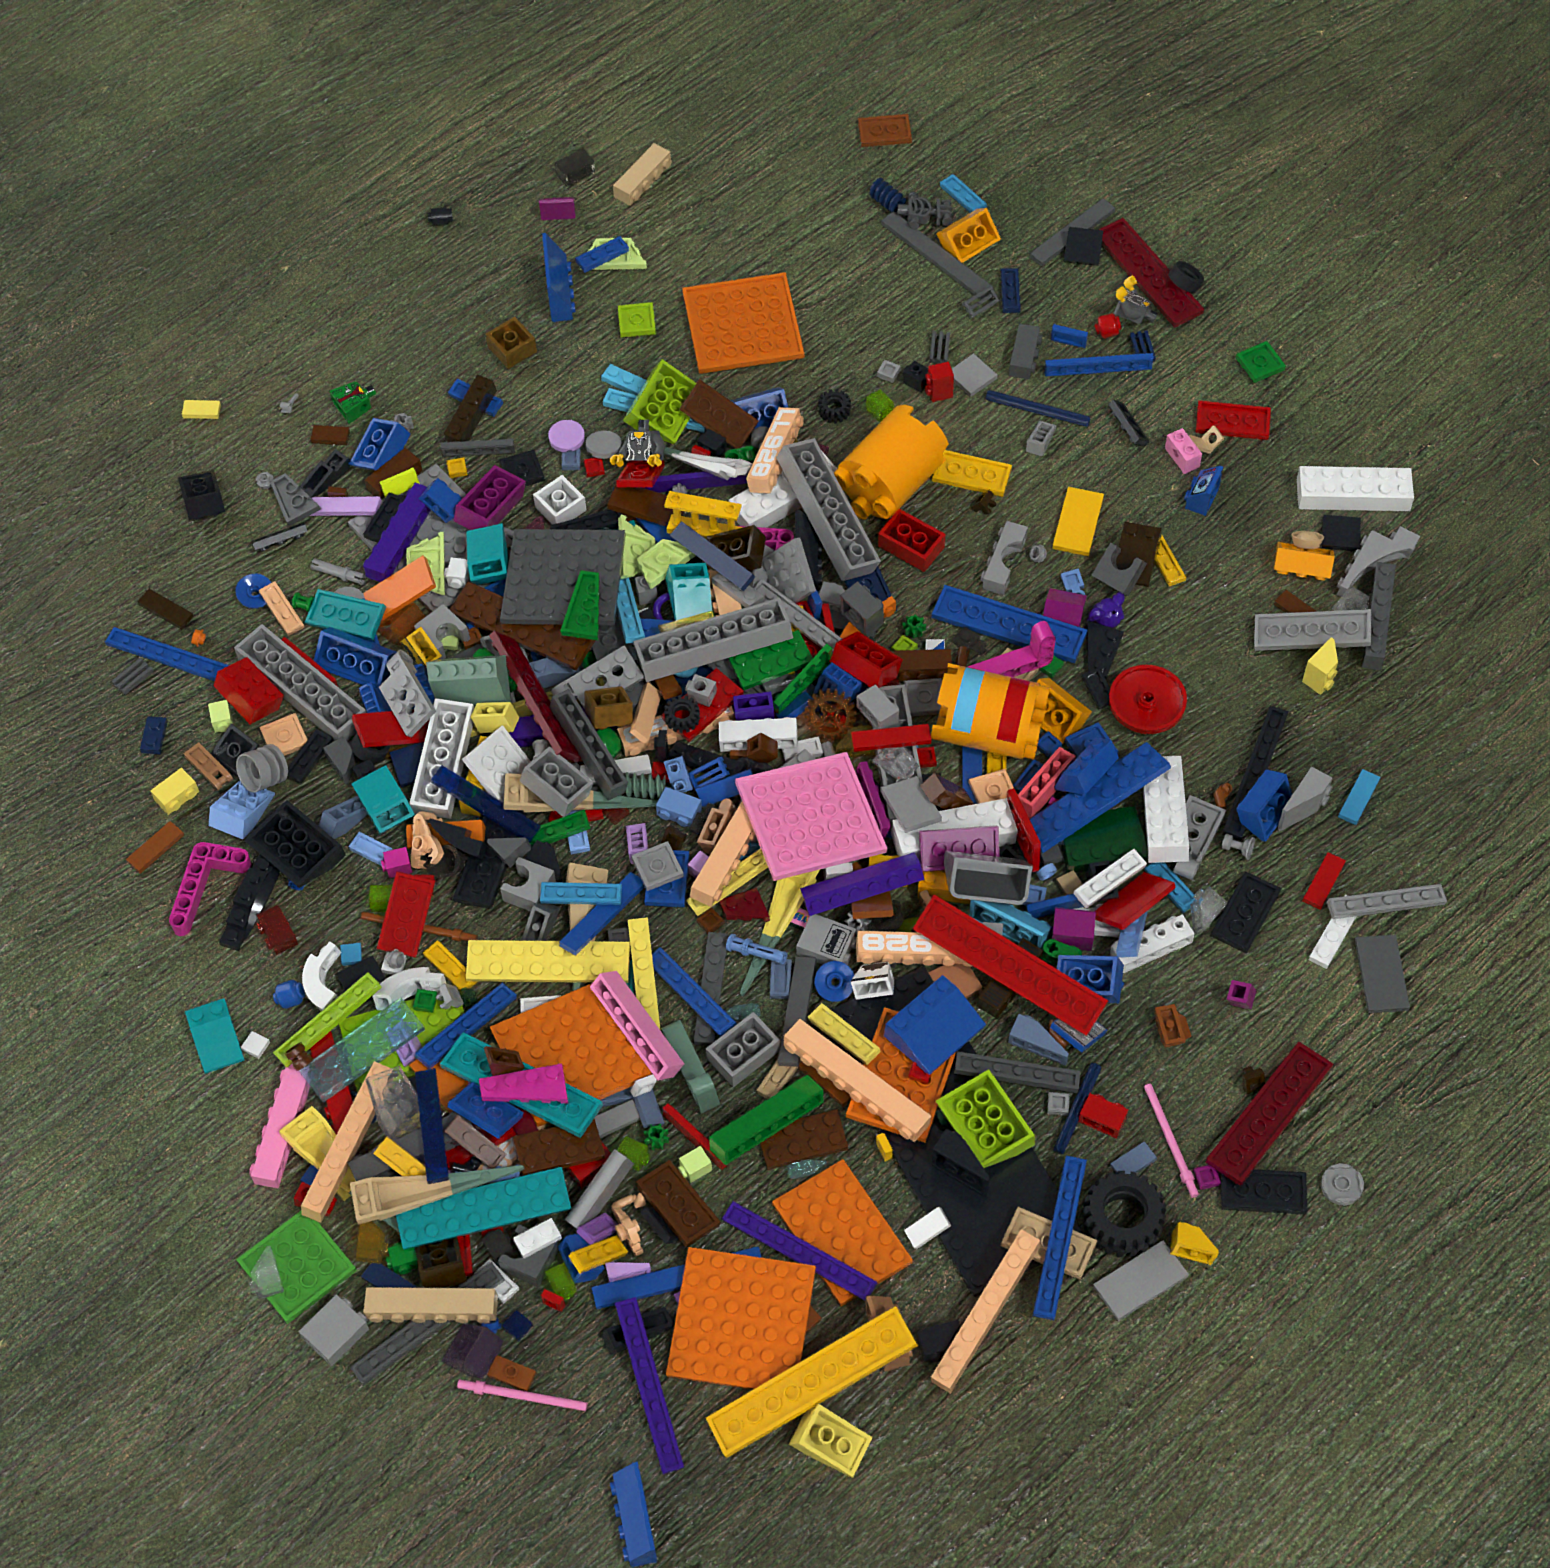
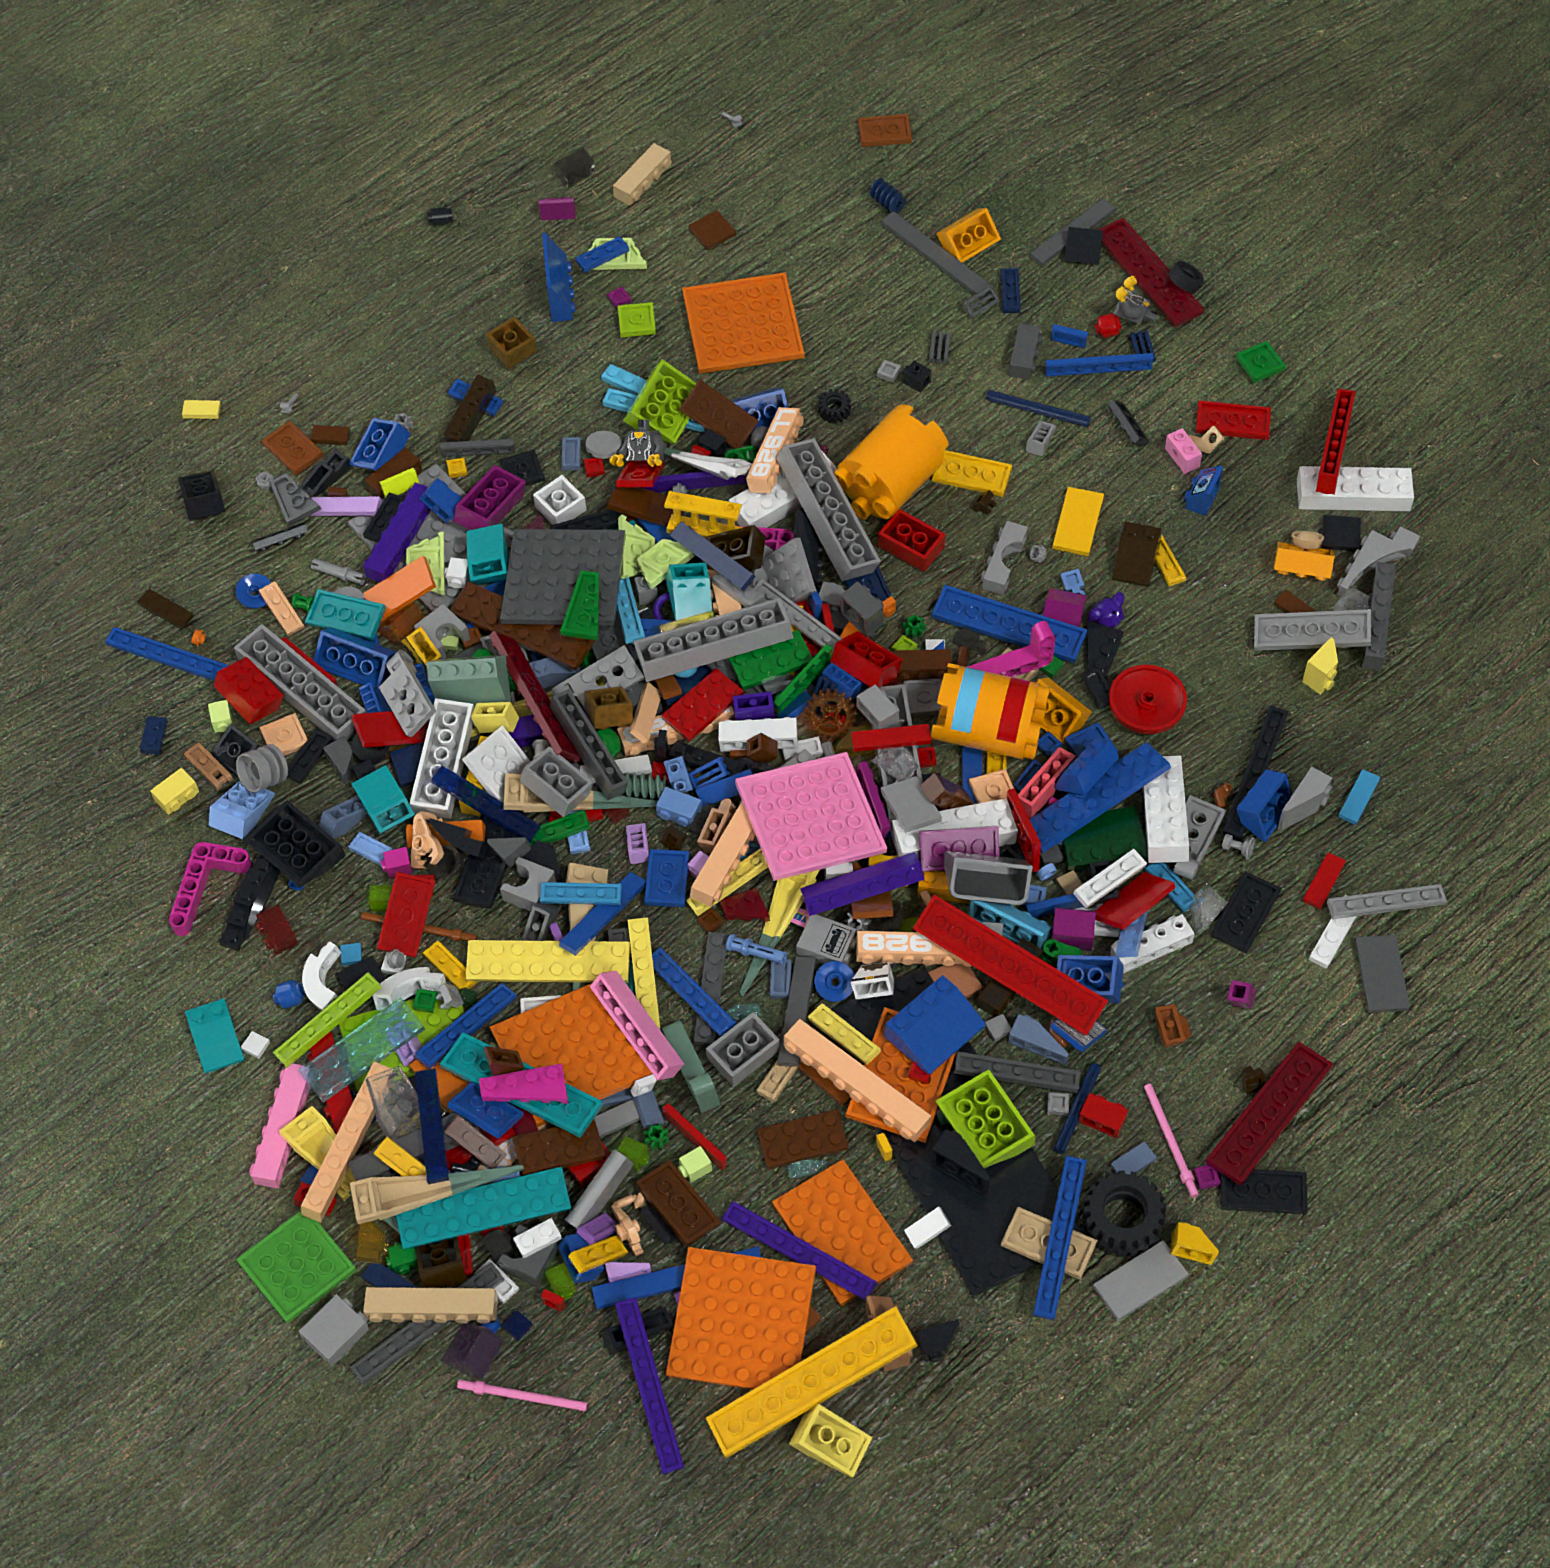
dark grey tile [112,658,154,695] -> none
dark orange tile [126,821,184,874] -> none
clear slope [249,1245,284,1300] -> none
reddish brown wheel [285,1042,313,1071] -> none
green torso [329,382,376,424] -> none
dark orange plate [487,1355,537,1392] -> none
lavender tile [548,420,585,452] -> none
blue slope [610,1462,657,1568] -> none
light grey plate [631,841,684,891] -> none
black tyre [664,695,700,733] -> none
light grey brick [685,674,717,707] -> none
green brick [709,1075,824,1165] -> none
clear neon green brick [866,389,894,422] -> none
dark grey piece [897,192,952,229] -> none
red brick [925,362,954,402] -> none
light nougat brick [931,1229,1040,1394] -> none
dark azure tile [940,174,987,213] -> none
light grey tile [952,353,998,397] -> none
dark grey piece [1092,543,1147,596] -> none
light grey tile [1321,1163,1364,1206] -> none
none -> dark orange tile [261,421,324,476]
none -> medium lavender tile [550,922,563,941]
none -> magenta tile [607,287,631,309]
none -> reddish brown tile [688,210,736,251]
none -> light grey hand [722,112,743,127]
none -> light grey tile [985,1014,1012,1042]
none -> red brick [1316,388,1356,495]

